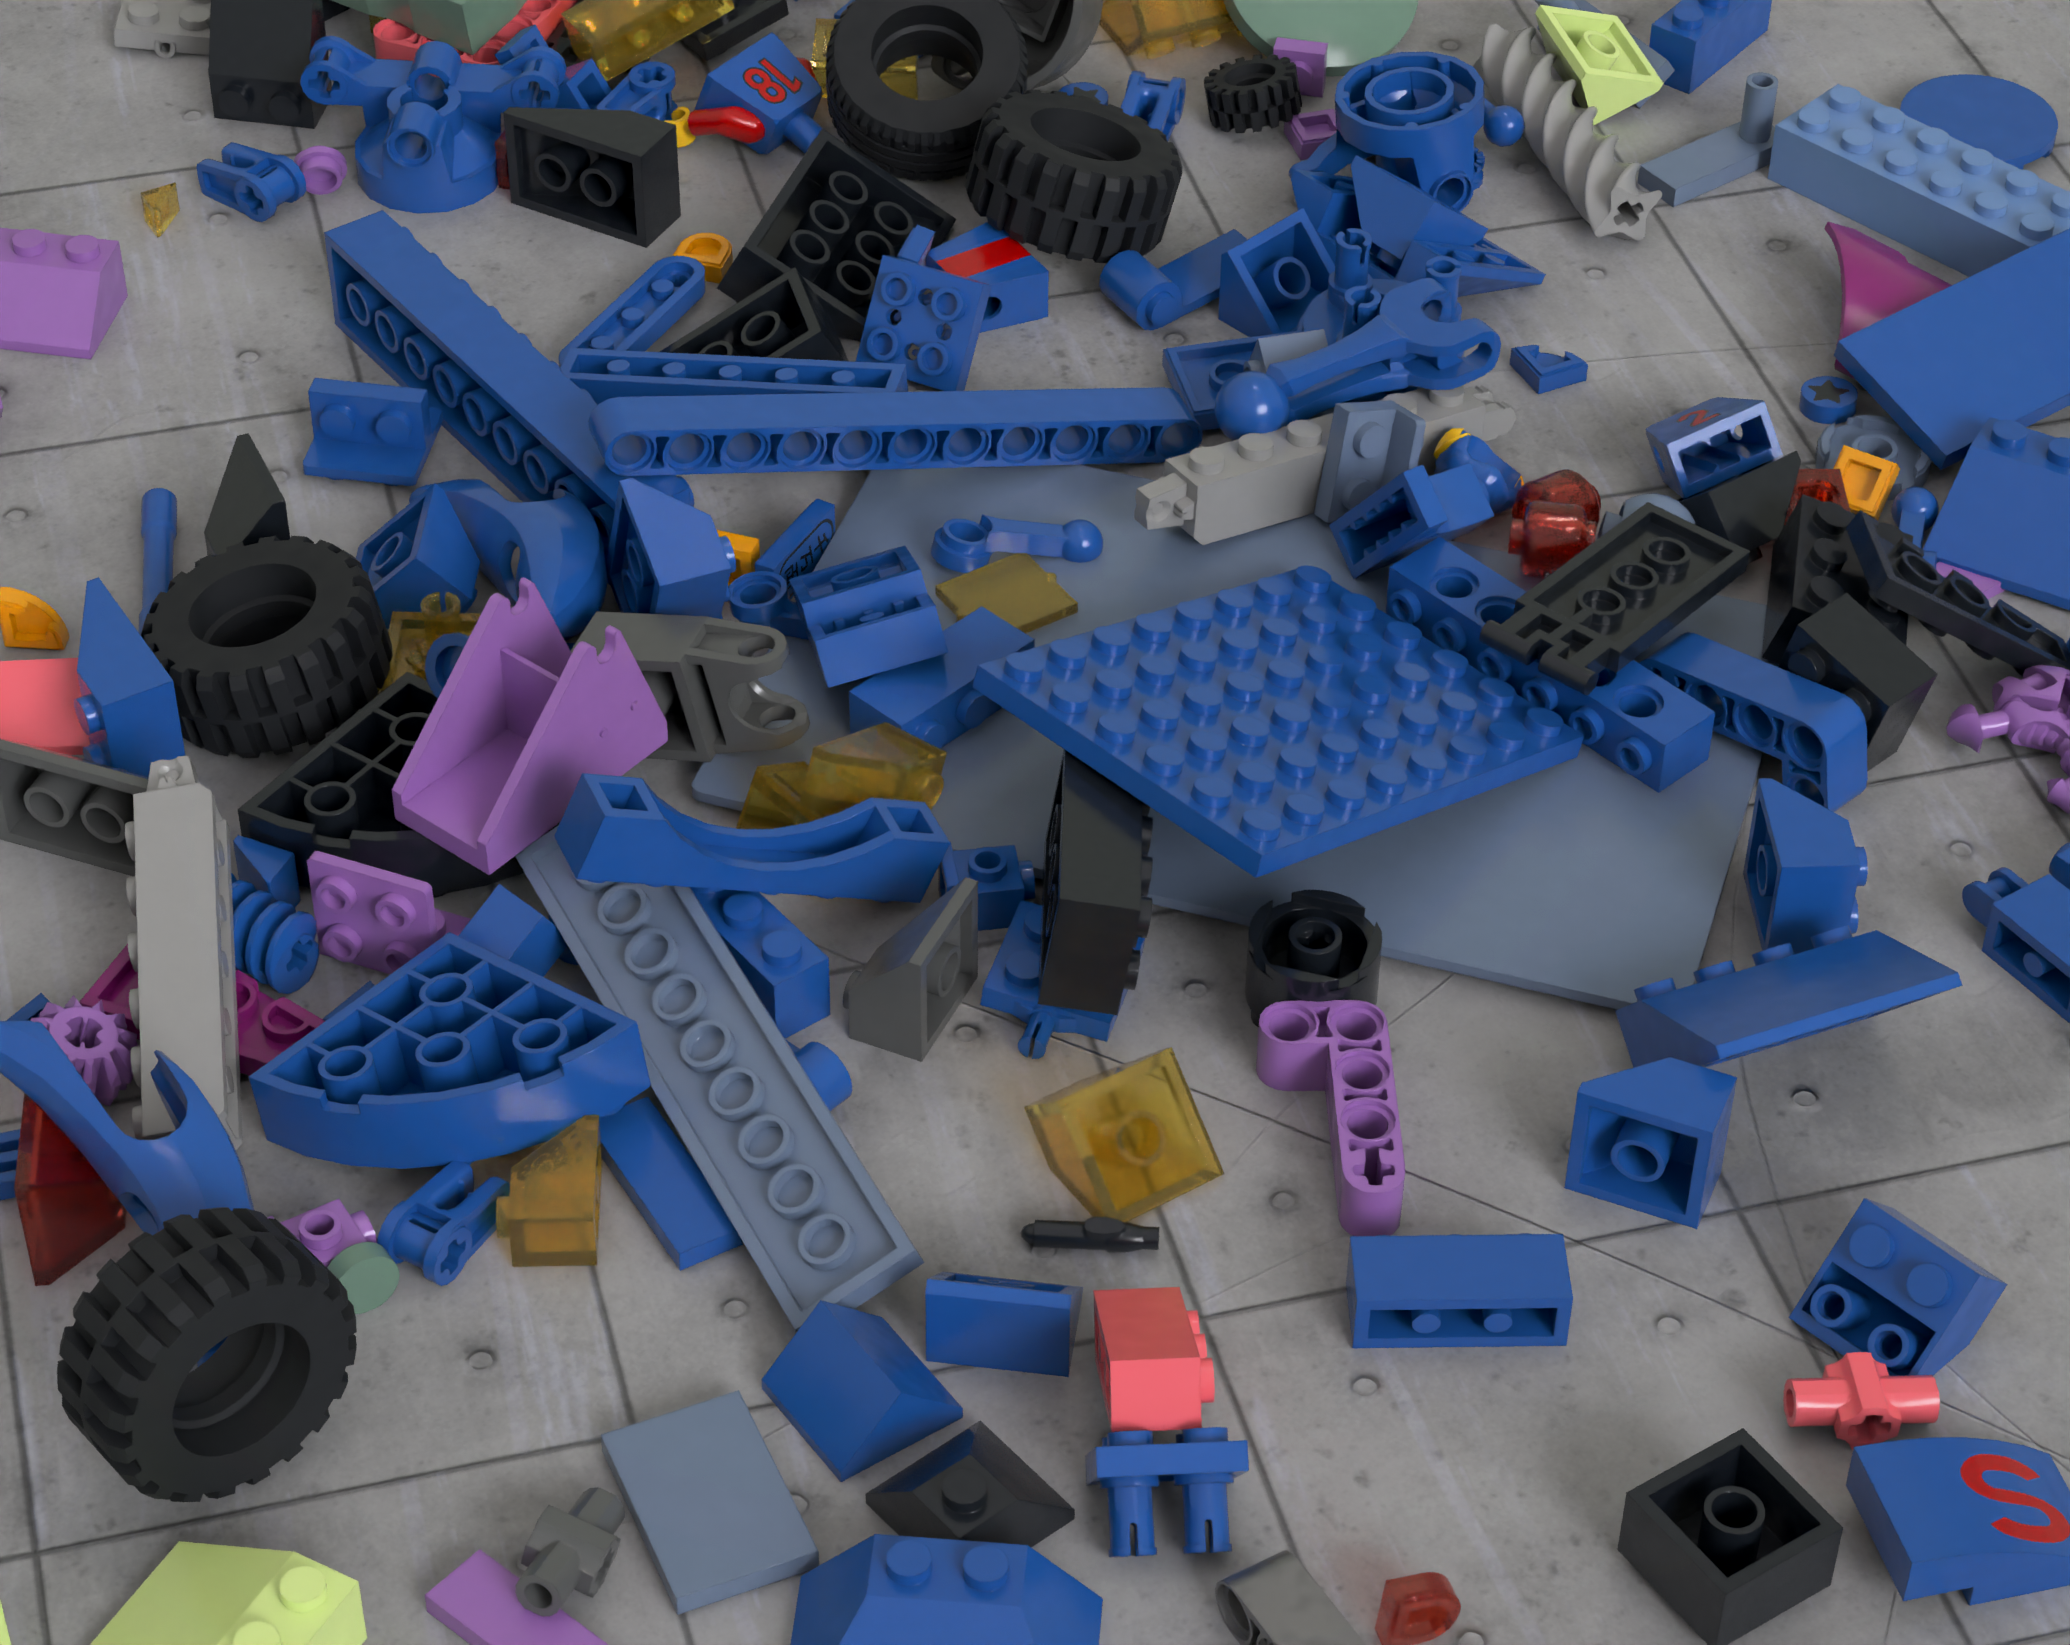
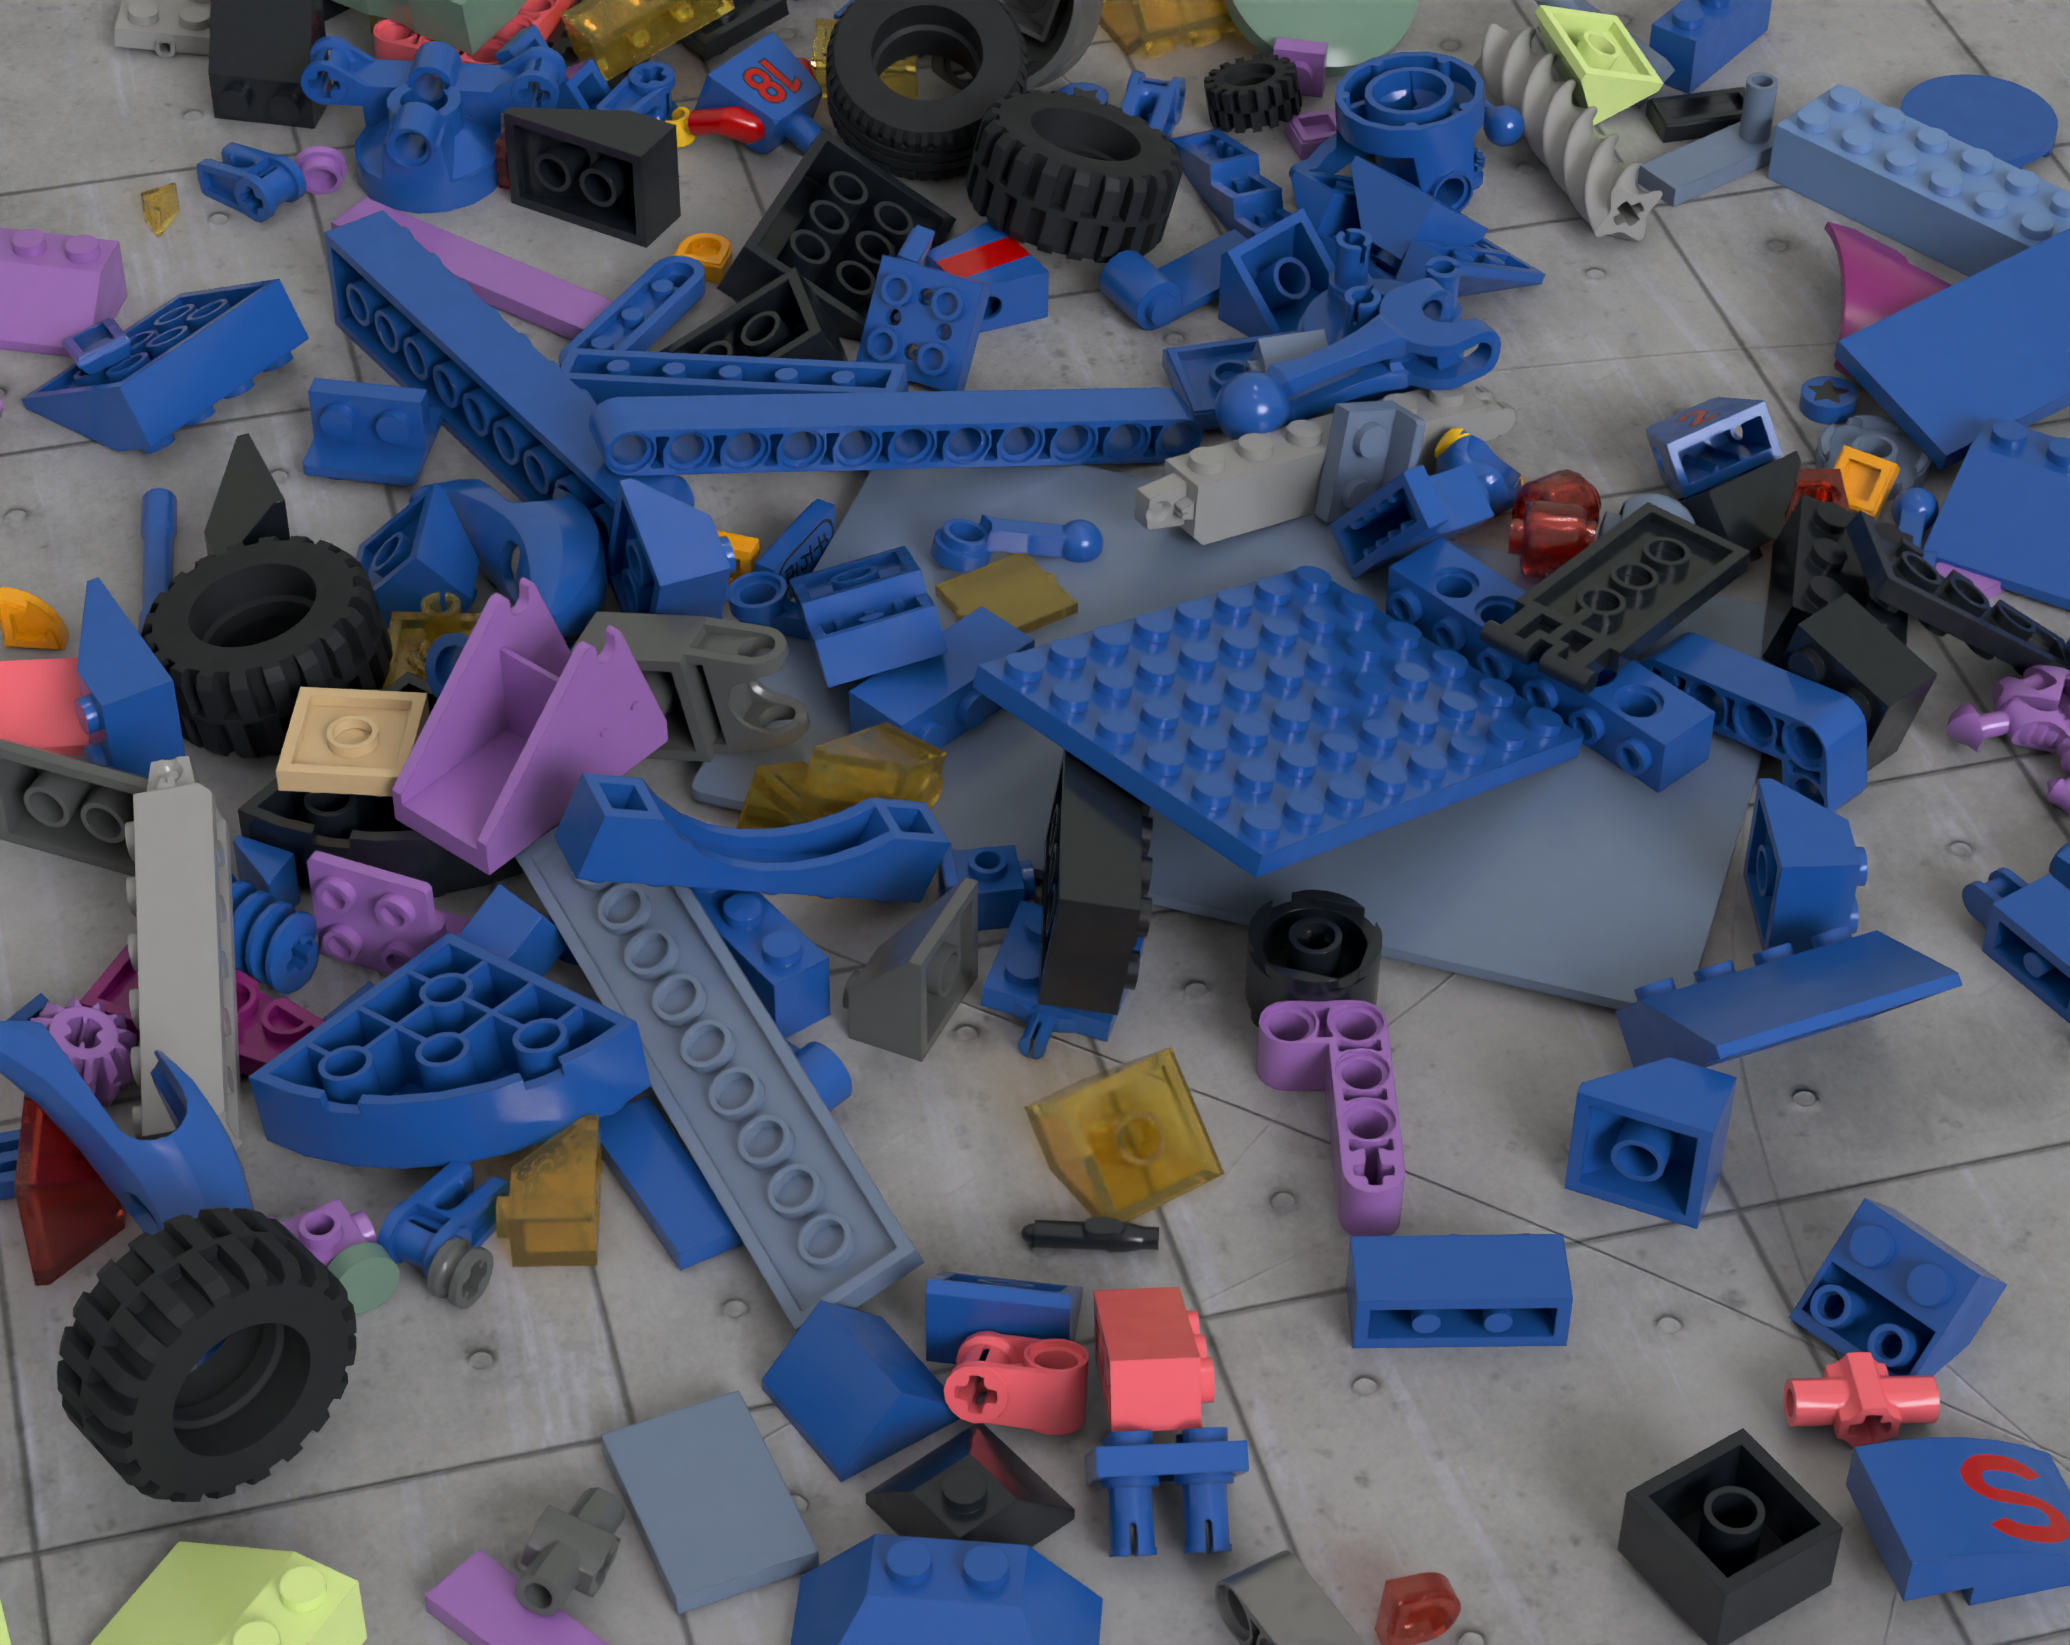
blue tile [1510,345,1588,394] -> none
none -> blue slope [21,279,309,454]
none -> blue tile [62,318,131,376]
none -> tan plate [276,687,429,797]
none -> medium lavender tile [331,198,614,340]
none -> dark grey bush [427,1236,494,1309]
none -> coral piece [943,1331,1089,1435]
none -> blue slope [1169,129,1291,239]
none -> black tile [1645,87,1745,143]

